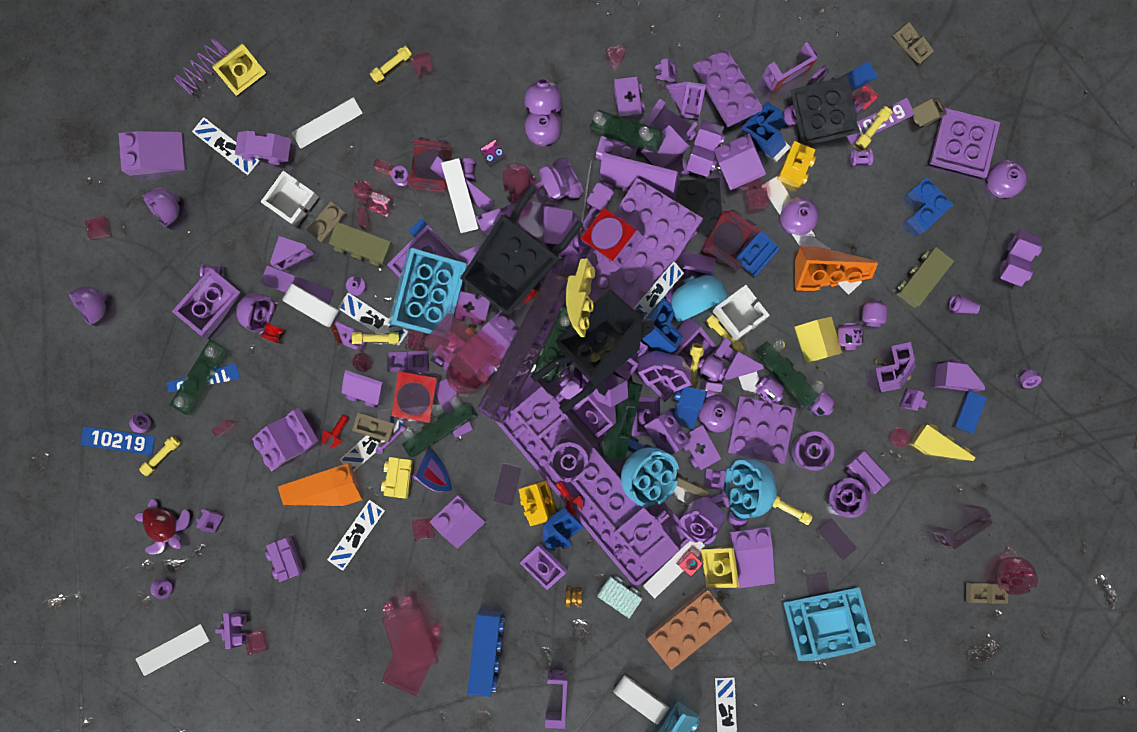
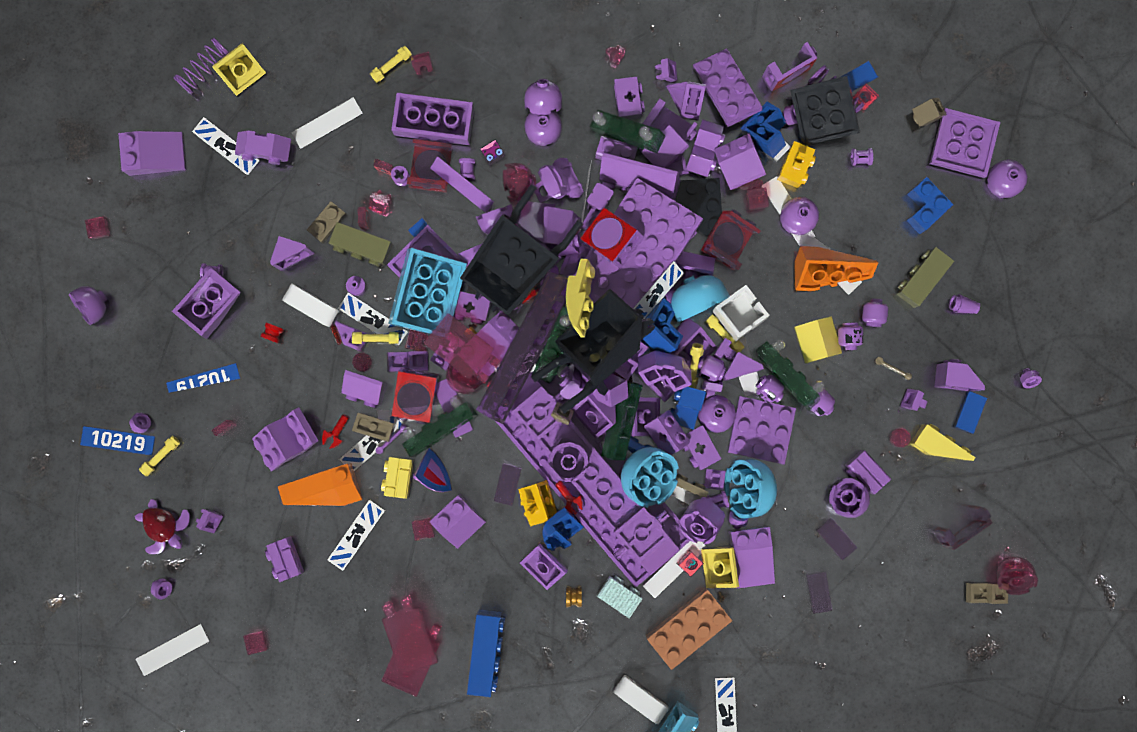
medium lavender cylinder [142,188,180,227] -> none
clear green piece [169,339,230,415] -> none
medium lavender hips [216,611,248,649] -> none
medium lavender cylinder [236,293,275,332] -> none
medium lavender sticker [260,266,334,304] -> none
white piece [261,171,319,228] -> none
clear pink tile [352,181,372,202] -> none
white sticker [441,158,478,233] -> none
medium lavender panel [545,670,567,729] -> none
blue plate [734,230,780,277] -> none
light yellow bar [772,496,813,525] -> none
medium azure slope [783,587,876,661] -> none
medium lavender brick [791,431,834,471] -> none
medium lavender sticker [847,98,914,145] -> none
light yellow bar [856,106,893,149] -> none
medium lavender brick [876,342,916,392] -> none
dark tan slope [892,22,934,64] -> none
medium lavender brick [1000,228,1042,287] -> none
none -> medium lavender brick [392,93,474,145]
none -> dark tan slope [551,401,574,425]

